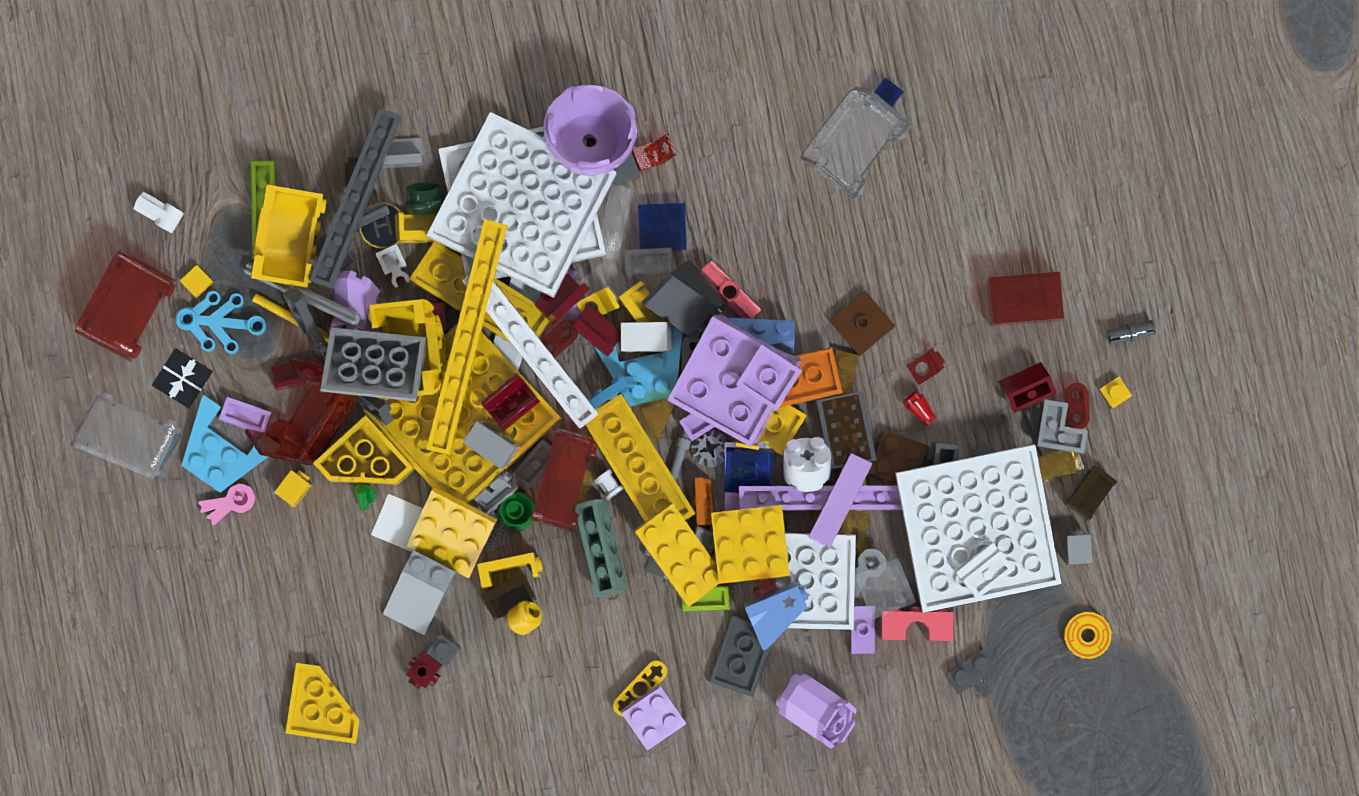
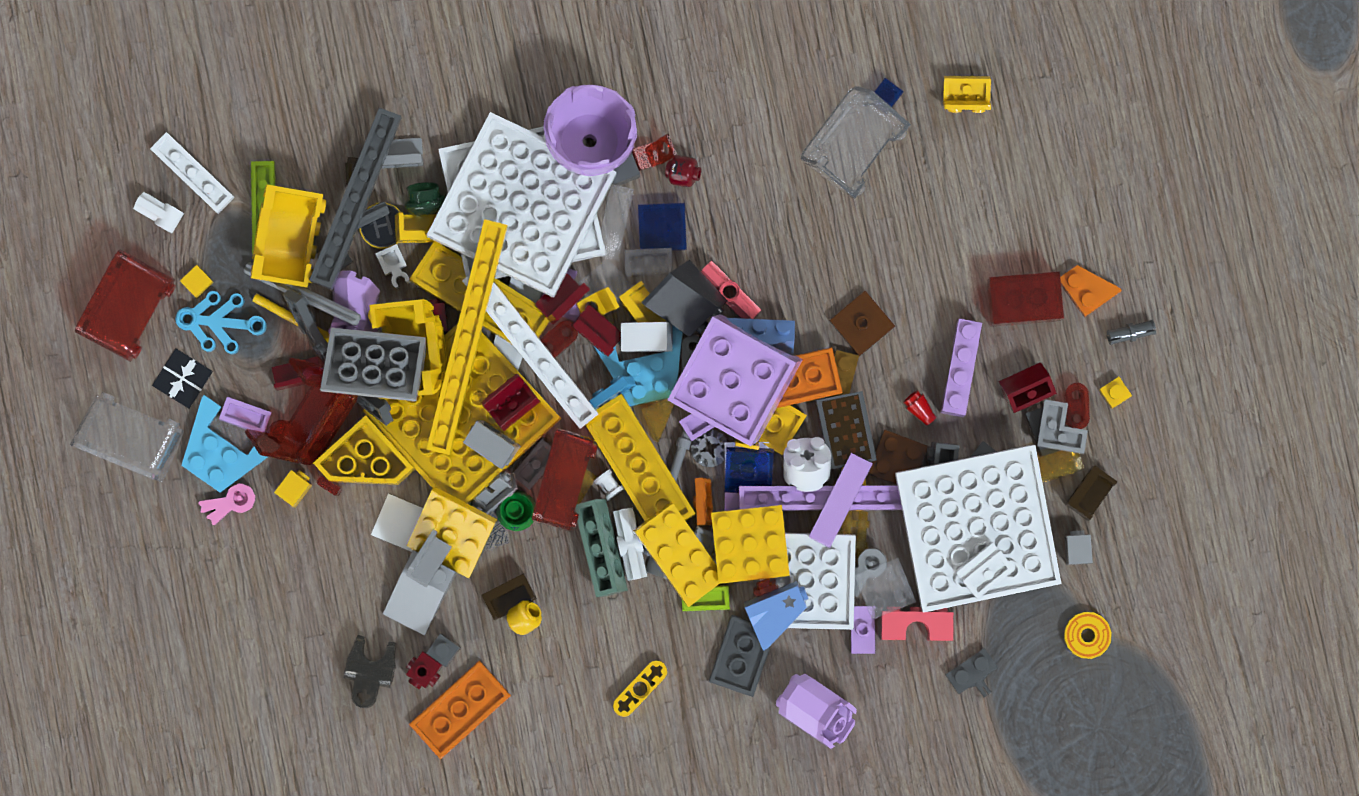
yellow plate [285,663,360,744] -> none
green plate [353,484,377,511] -> none
yellow panel [477,553,543,589] -> none
lavender plate [620,684,686,750] -> none
lavender plate [736,344,803,411] -> none
clear red bracket [907,348,945,385] -> none
none -> white plate [150,132,235,214]
none -> clear red tile [316,476,343,496]
none -> clear smoke piece [344,635,396,708]
none -> light grey panel [406,529,452,588]
none -> orange tile [409,661,511,760]
none -> white piece [613,507,647,581]
none -> dark red head [665,155,701,187]
none -> lavender arch [940,319,982,417]
none -> yellow bracket [943,76,991,113]
none -> orange wing [1057,265,1122,317]

